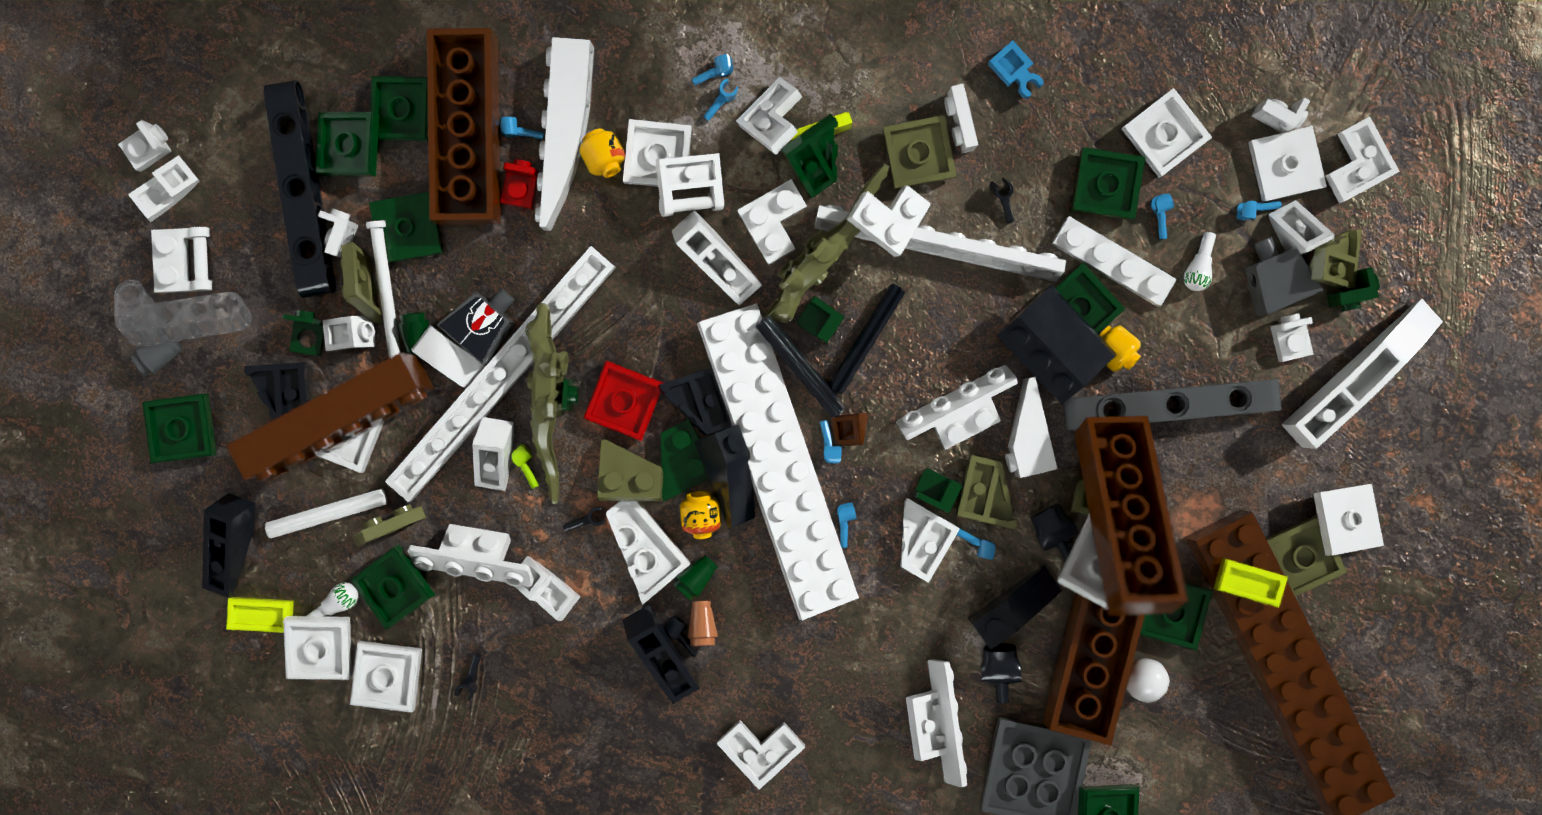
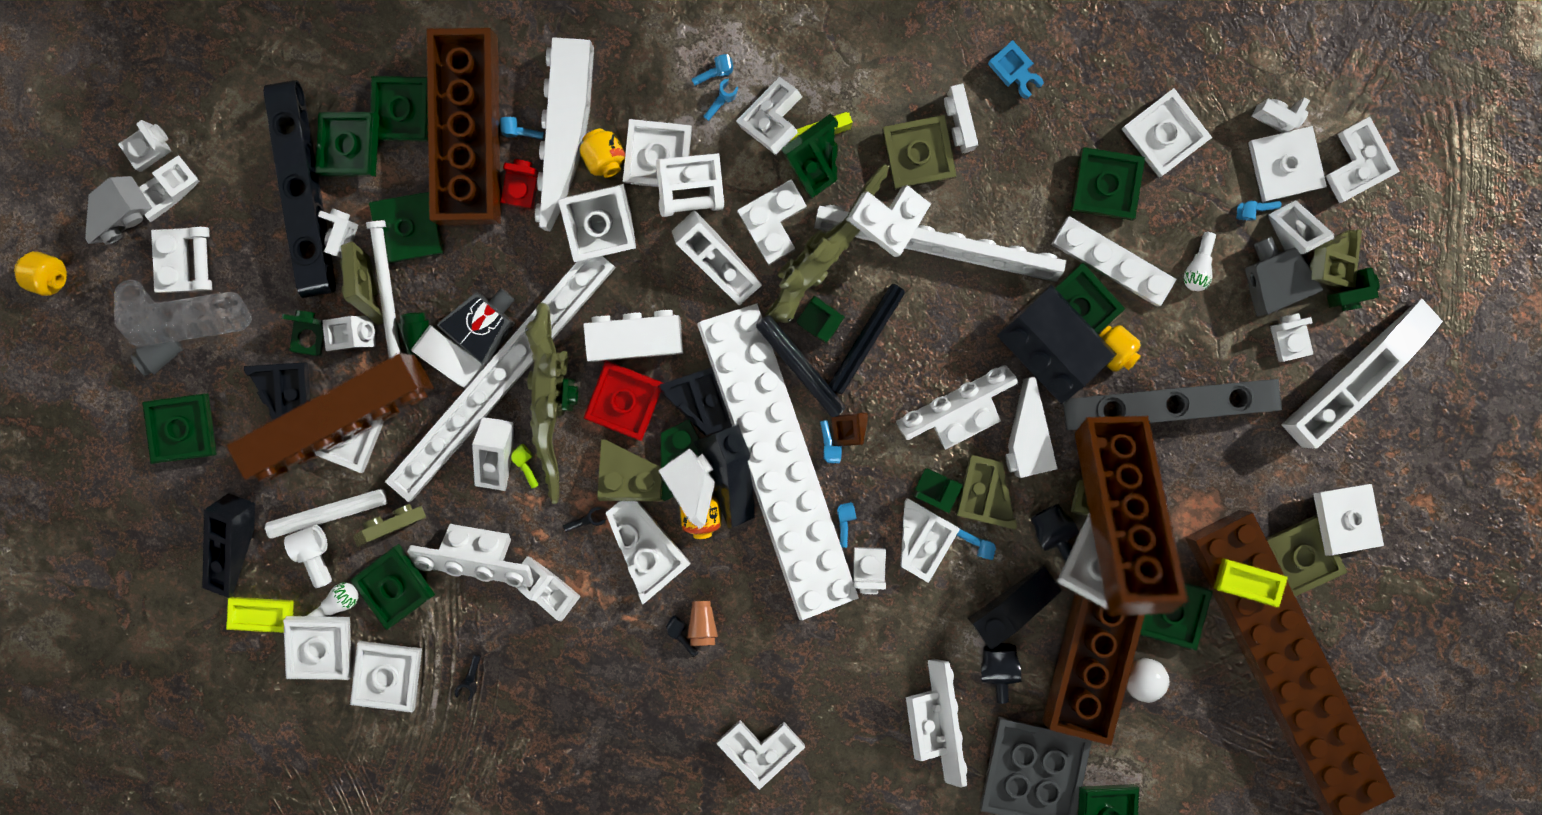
black slope [622,604,700,704] -> none
dark green cone [672,555,718,602] -> none
black hand [989,178,1015,223] -> none
dark azure hand [1150,194,1174,239] -> none
none -> yellow head [14,251,67,296]
none -> light grey slope [85,176,152,245]
none -> white axle [284,525,332,588]
none -> white slope [558,184,636,262]
none -> white brick [584,310,684,362]
none -> white slope [659,449,715,529]
none -> white bracket [853,547,886,594]

